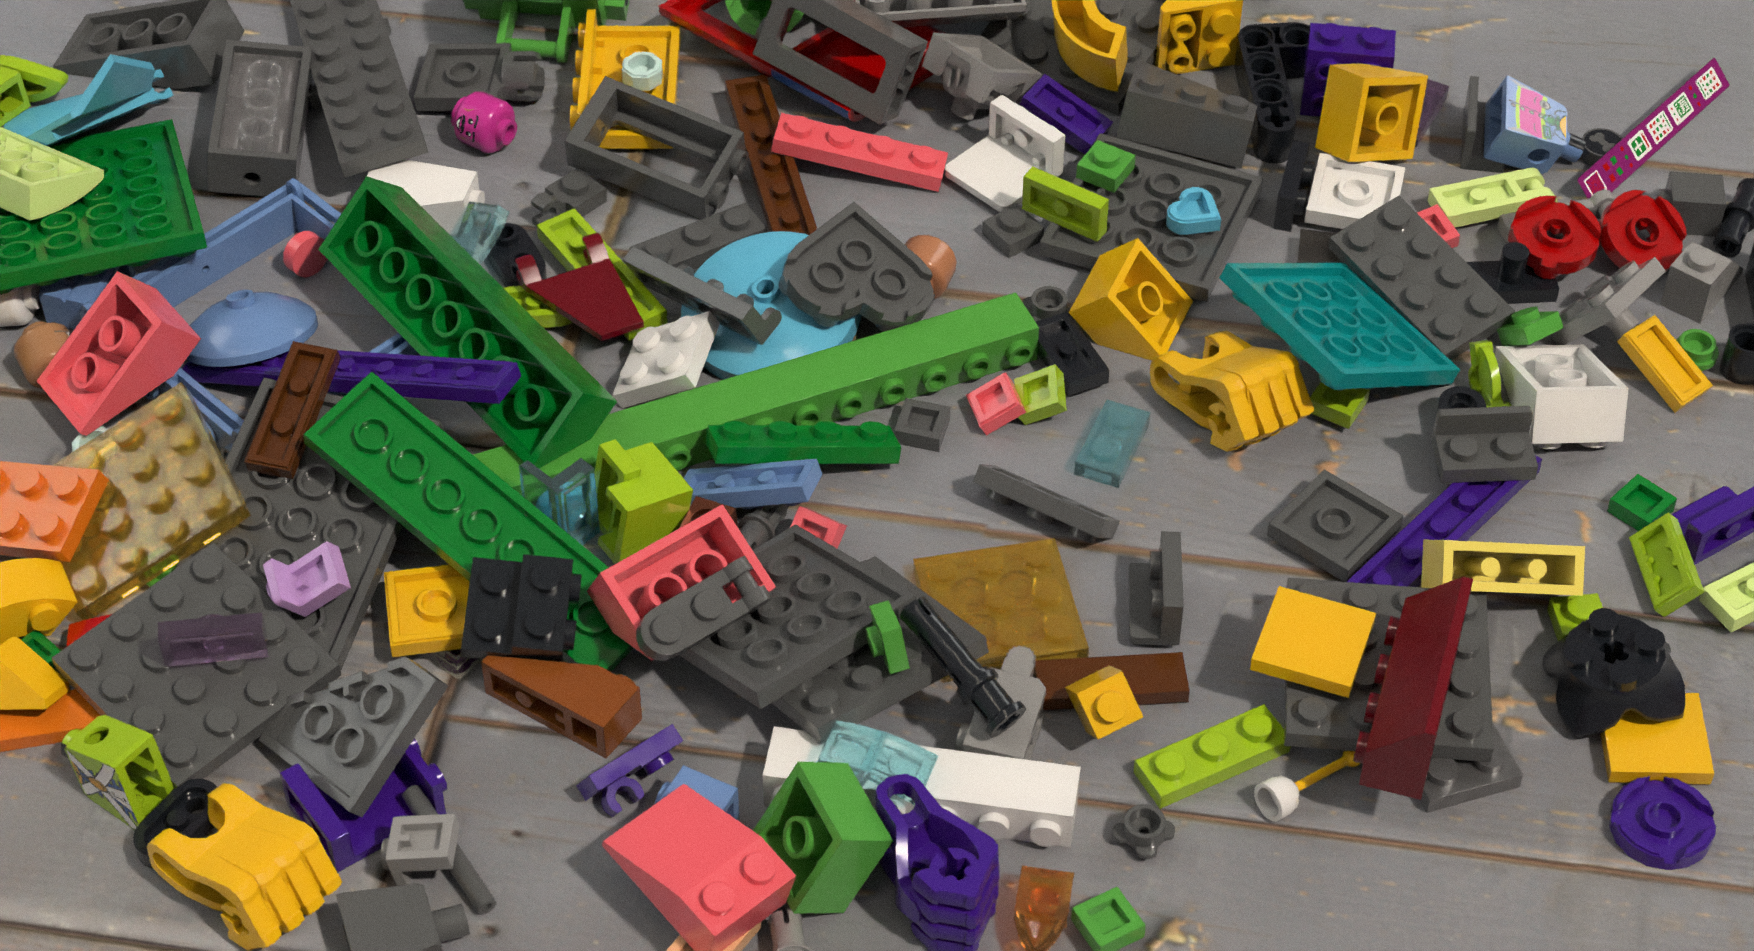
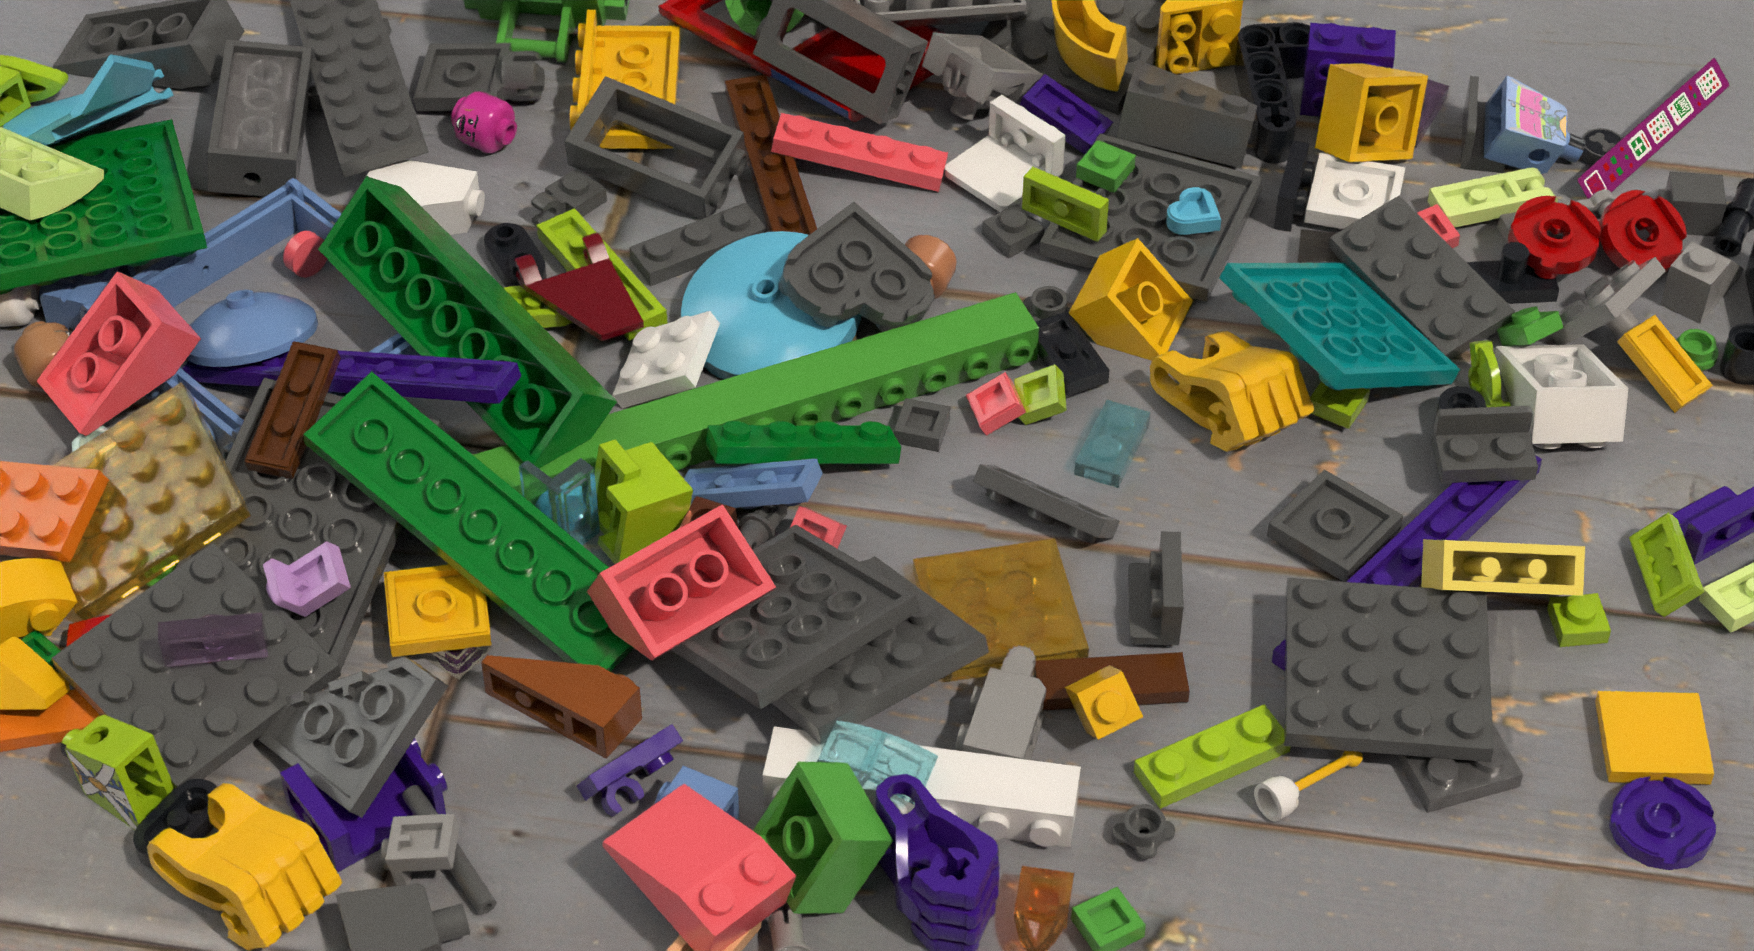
clear light blue slope [453,201,510,265] -> none
black plate [461,554,582,662] -> none
light aqua tile [622,52,663,91] -> none
dark grey hinge [622,246,782,345] -> none
dark grey plate [636,556,772,661] -> none
bright green plate [865,600,910,674] -> none
black pin [899,596,1026,738] -> none
yellow tile [1250,586,1376,698] -> none
dark red slope [1353,577,1473,800] -> none
black brick [1543,608,1685,738] -> none
green tile [1607,474,1677,531] -> none

